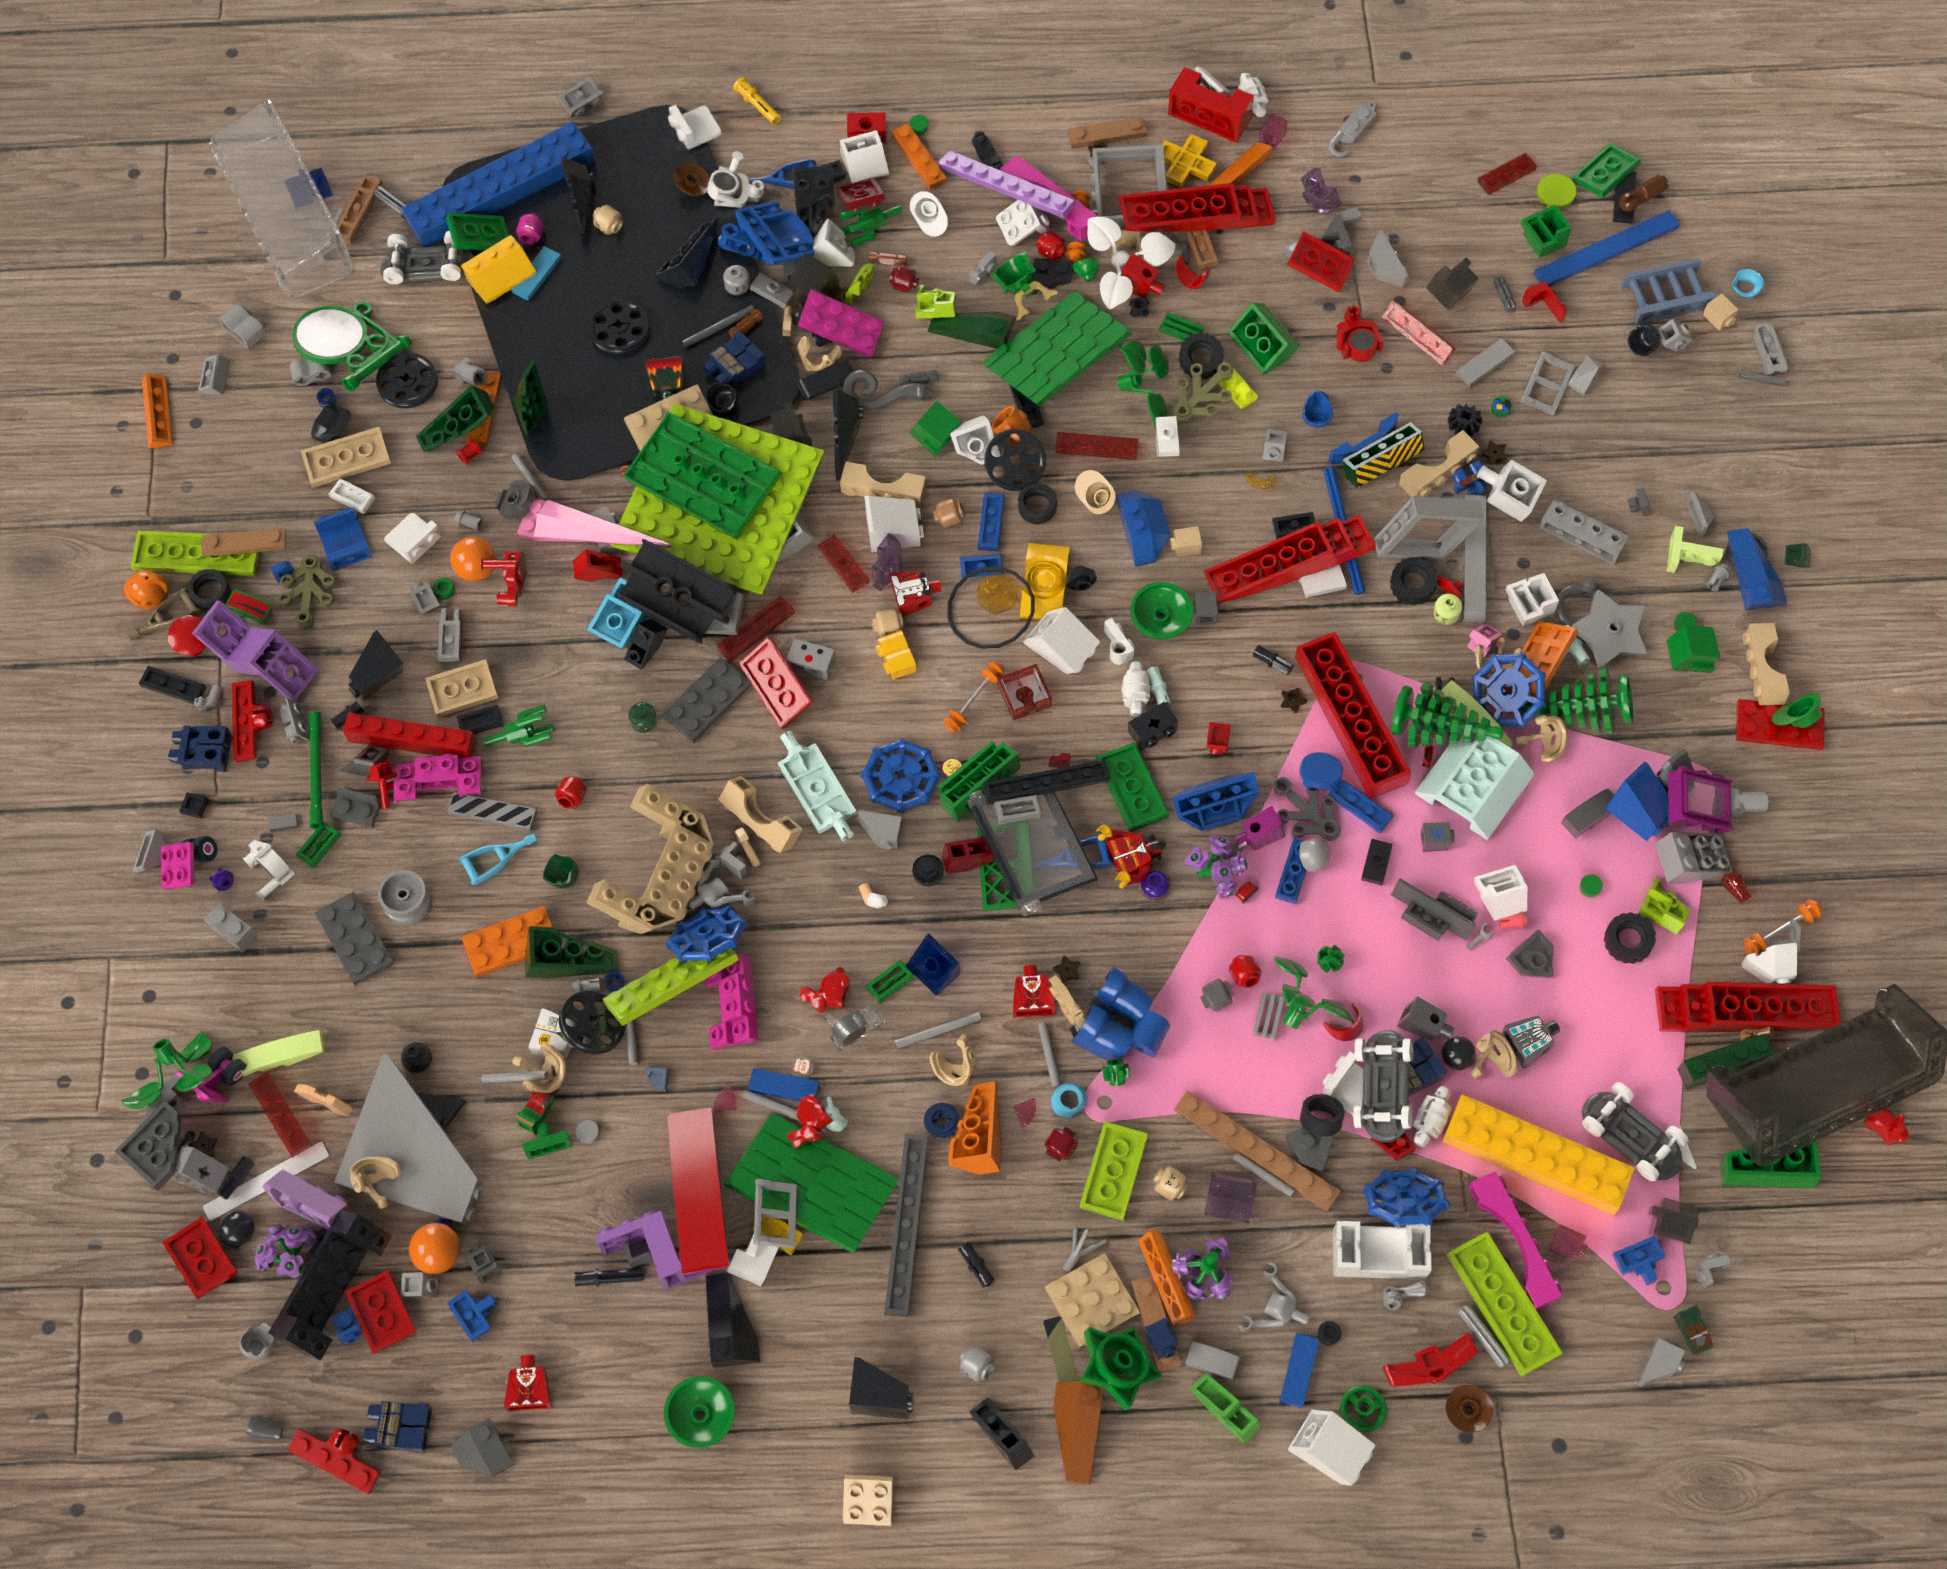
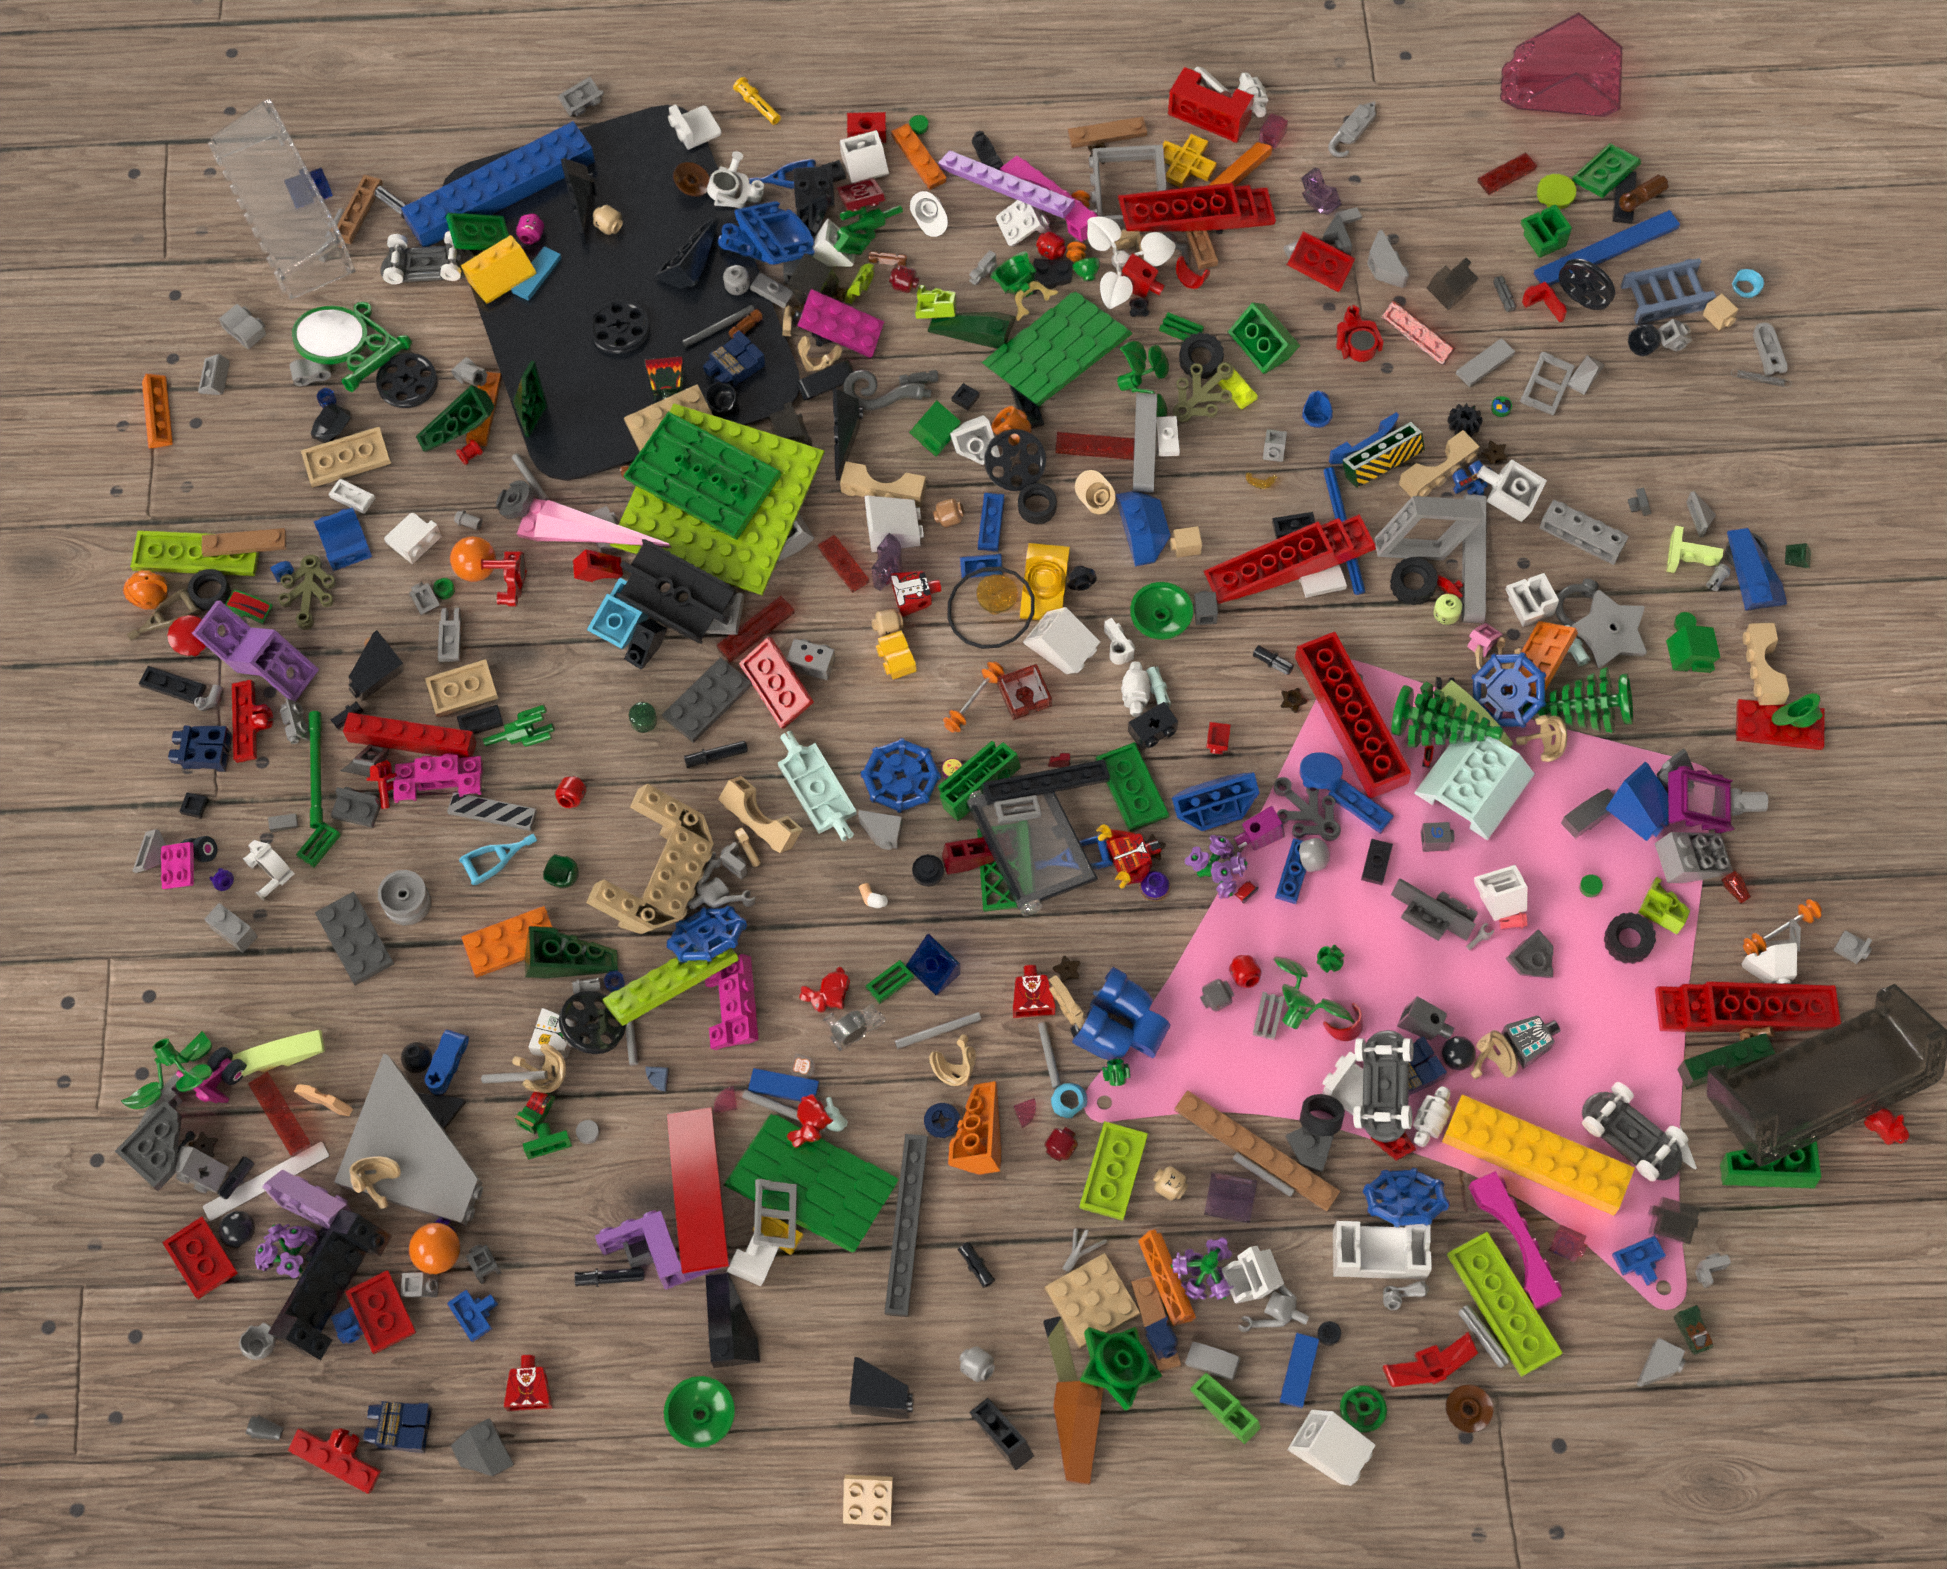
none -> blue piece [425,1029,469,1095]
none -> black axle [684,741,748,769]
none -> green tile [833,226,872,255]
none -> black plate [952,383,980,411]
none -> light grey beam [1133,393,1157,493]
none -> white plate [1222,1246,1284,1303]
none -> clear pink windscreen [1500,12,1623,117]
none -> black wedge [1559,259,1615,310]
none -> light grey bracket [1833,930,1872,964]

